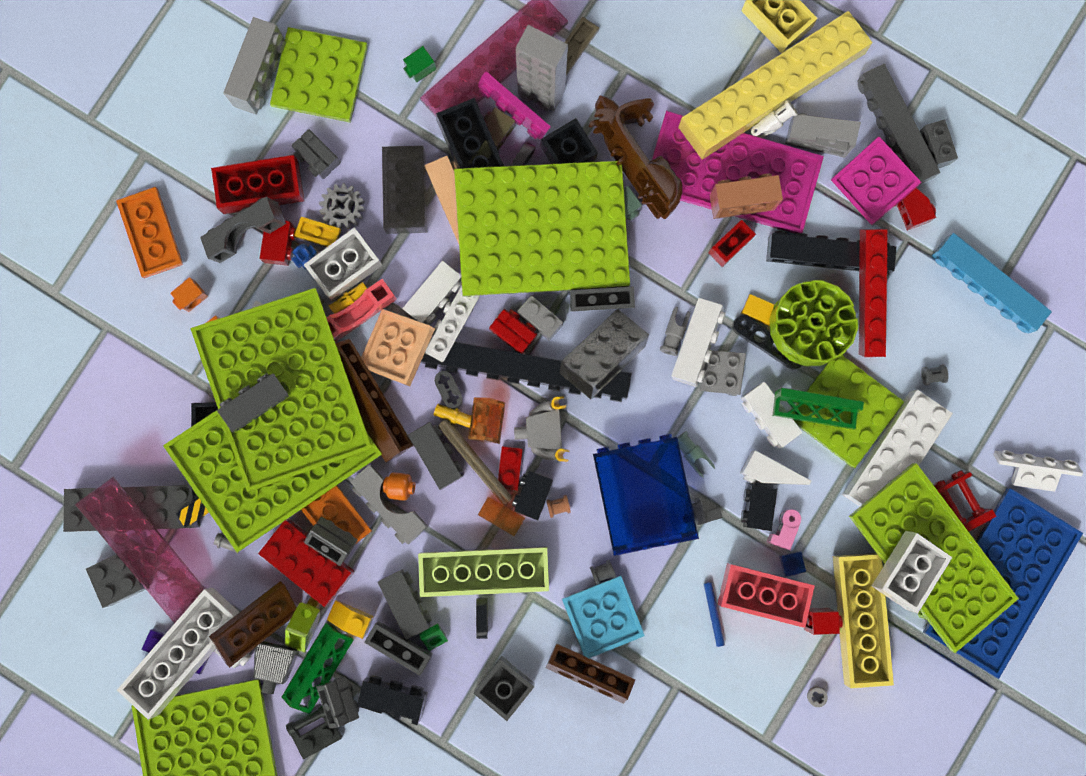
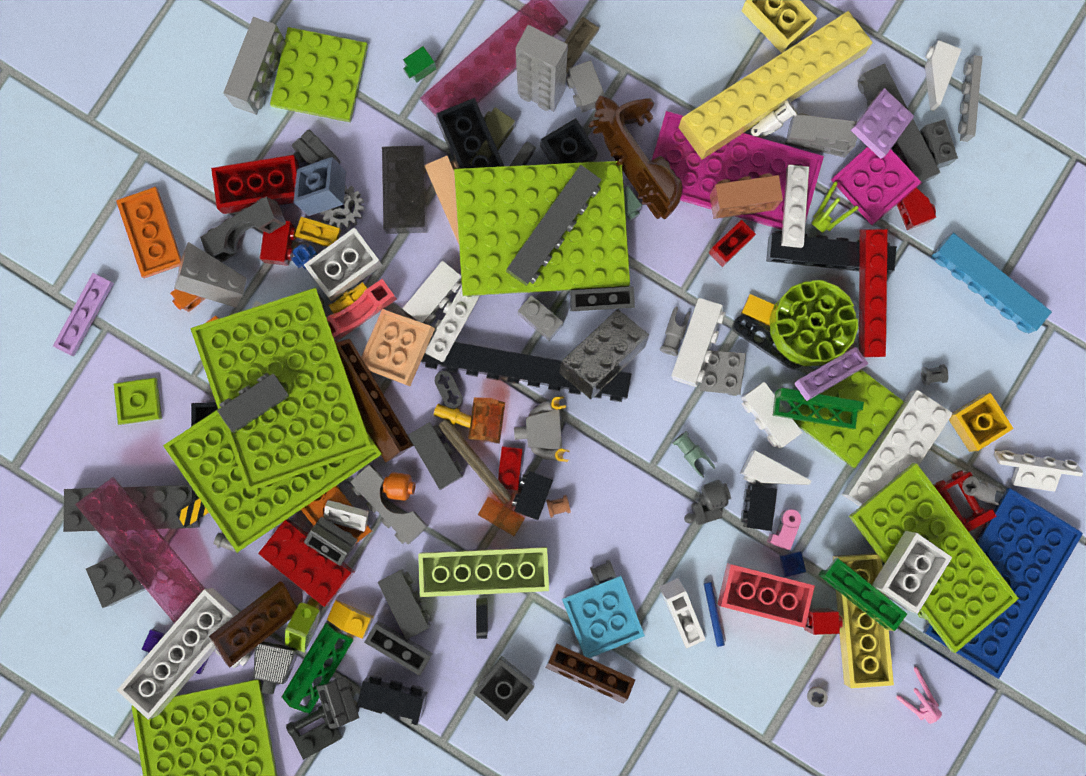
green plate [419,623,448,651] -> none
dark pink plate [478,71,551,140] -> none
red brick [489,309,537,354] -> none
clear blue cylinder [593,434,699,556] -> none
none -> lavender plate [53,273,114,356]
none -> lime tile [113,378,162,425]
none -> light grey wedge [174,242,247,308]
none -> sand blue brick [294,157,346,216]
none -> white plate [324,500,369,531]
none -> dark grey brick [506,165,601,286]
none -> light grey brick [566,61,605,113]
none -> white slope [659,578,705,649]
none -> dark grey head [698,480,731,510]
none -> white plate [781,165,809,248]
none -> lavender plate [794,347,868,401]
none -> lime plant [811,182,859,233]
none -> green fence [818,558,907,631]
none -> lavender plate [851,88,914,159]
none -> bright pink plant [896,667,942,724]
none -> white slope [925,40,962,111]
none -> yellow brick [949,393,1014,452]
none -> light grey plate [958,55,982,142]
none -> light grey piece [962,477,1004,506]

